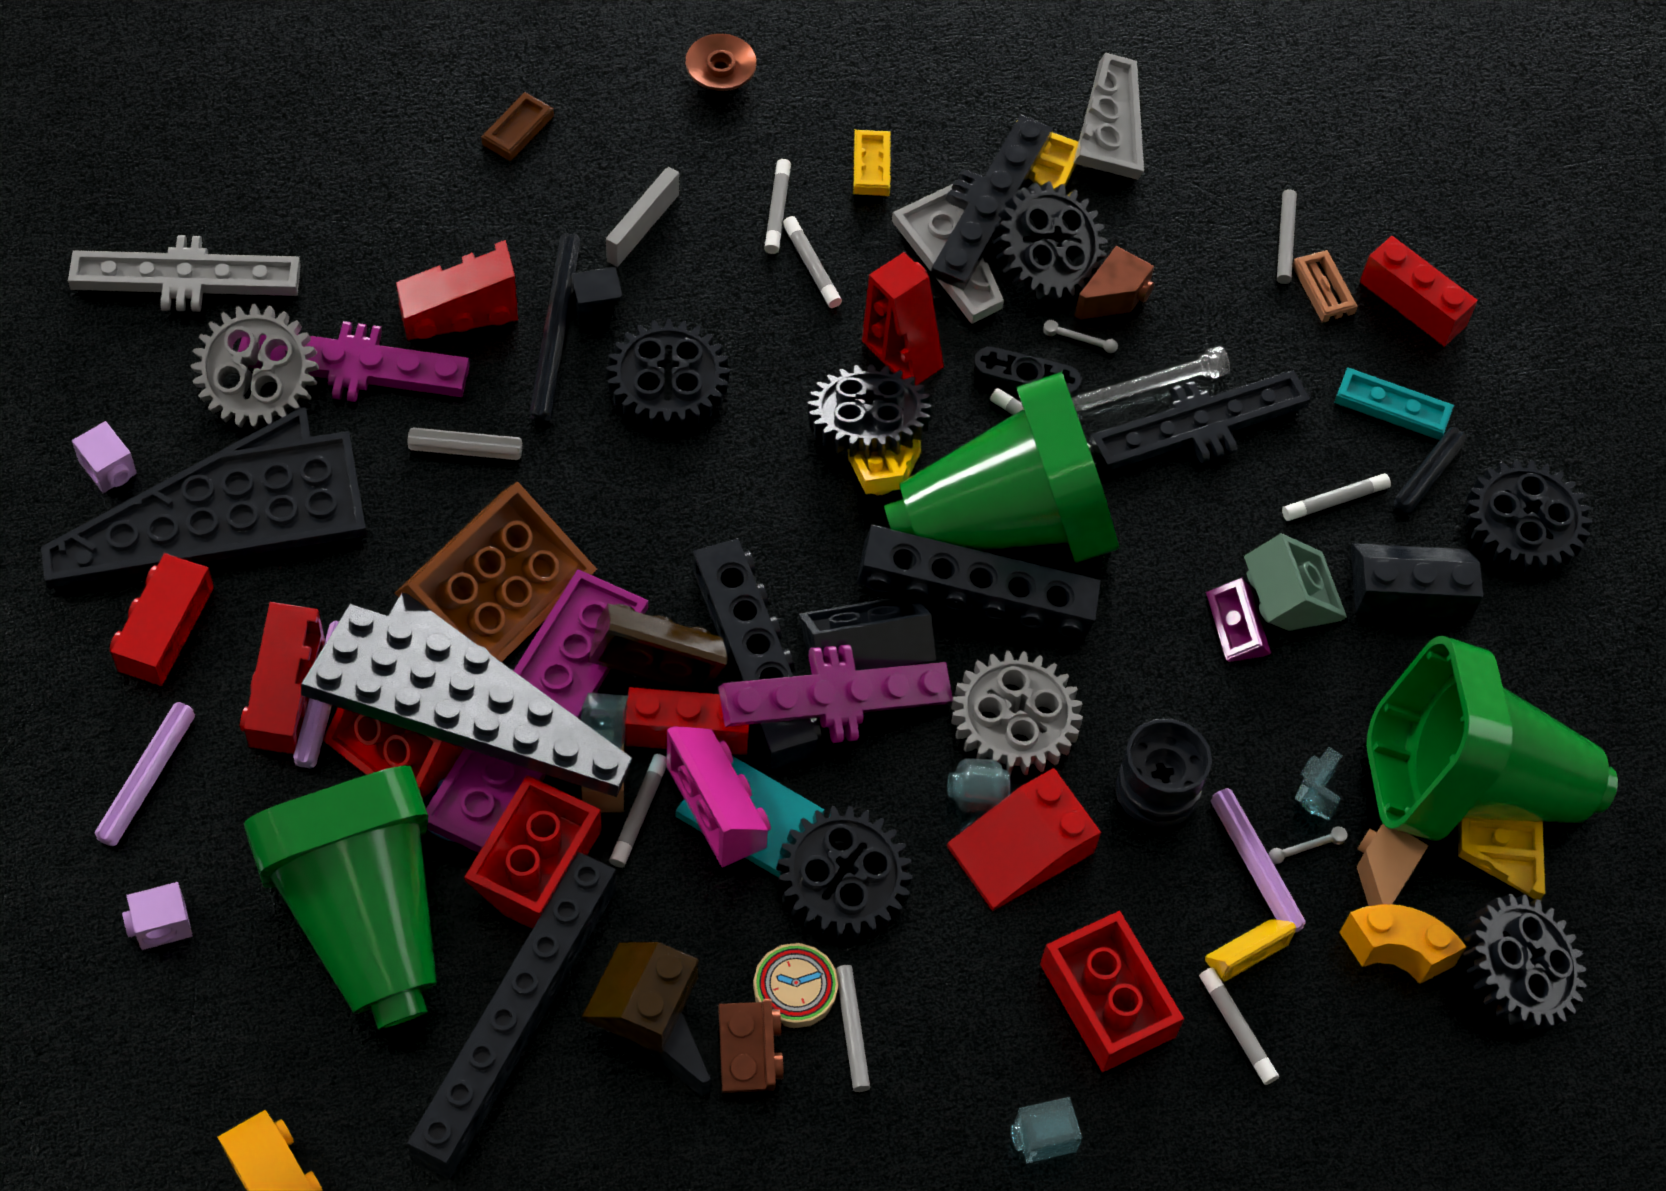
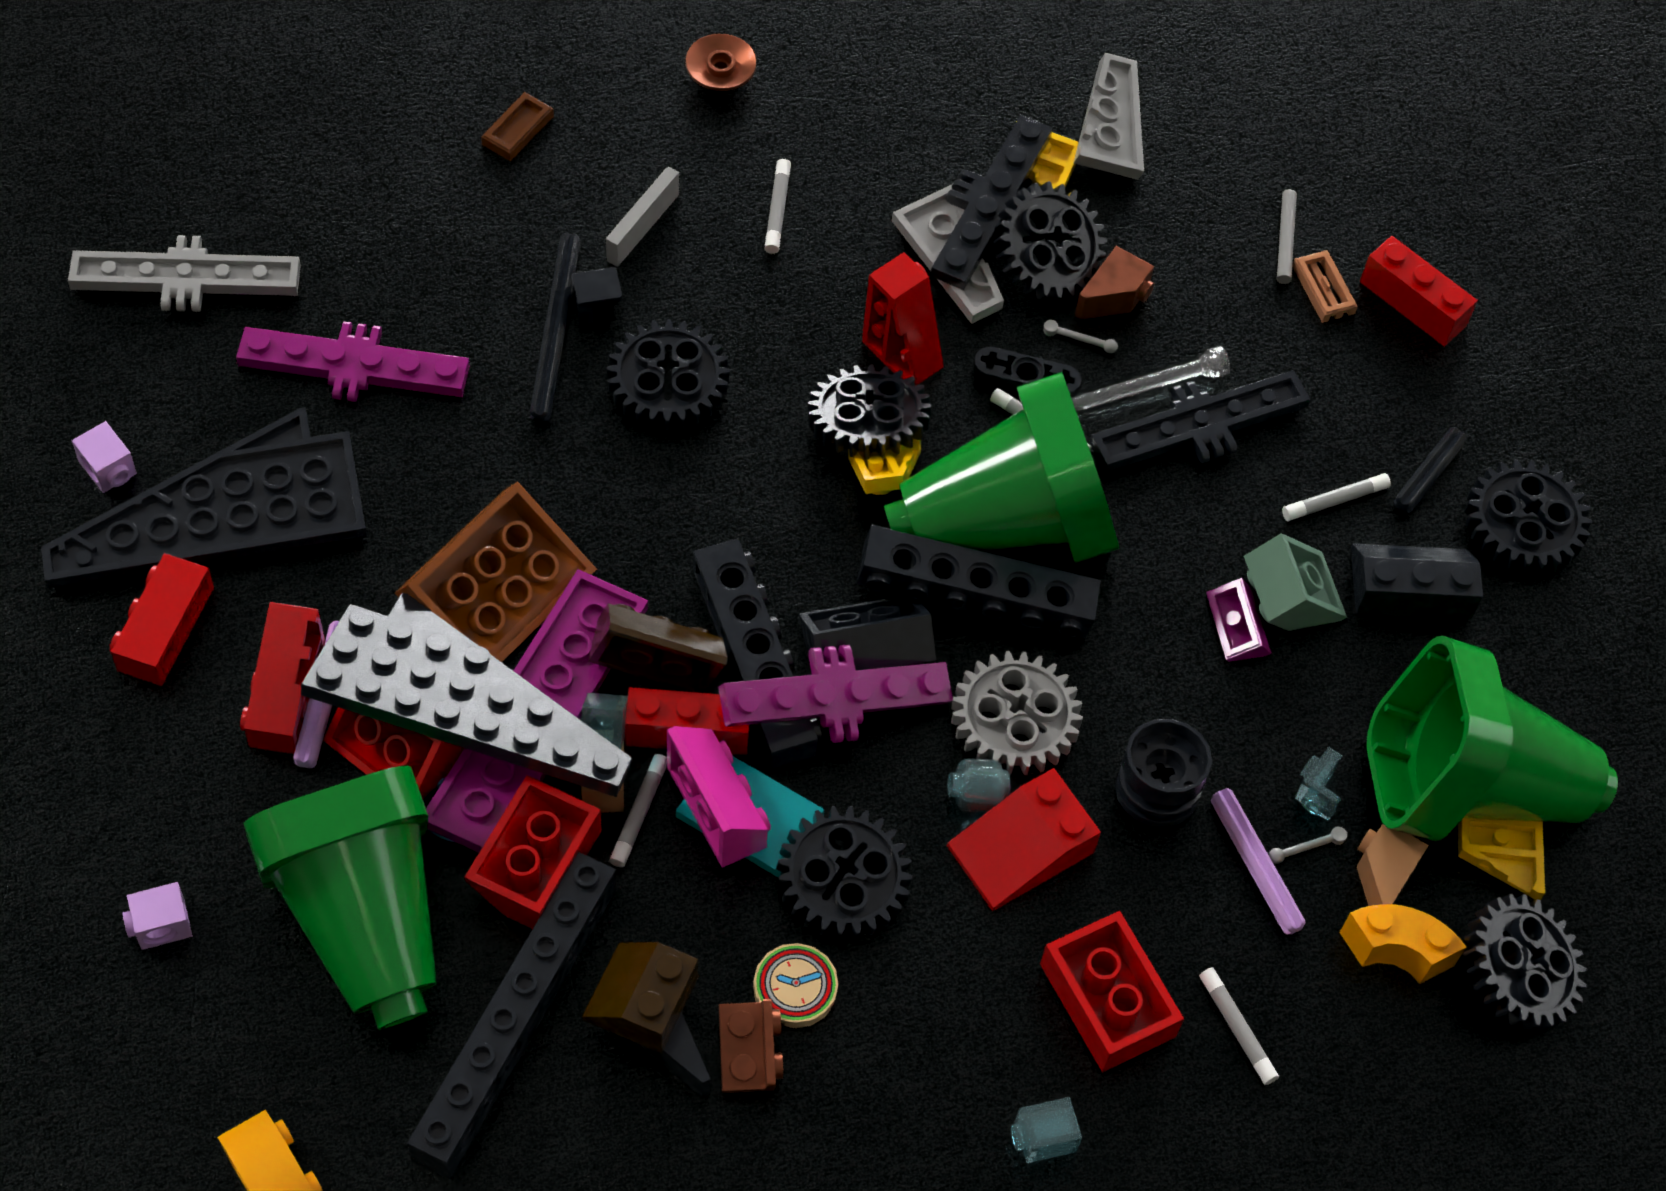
lavender axle [95,702,195,847] -> none
light grey gear [191,304,319,430] -> none
red wedge [396,240,518,340] -> none
light grey axle [408,428,522,460] -> none
light grey bar [783,216,842,308] -> none
light grey bar [836,965,870,1092] -> none
yellow plate [853,130,890,196] -> none
yellow slope [1205,919,1296,982] -> none
teal tile [1334,367,1454,440] -> none

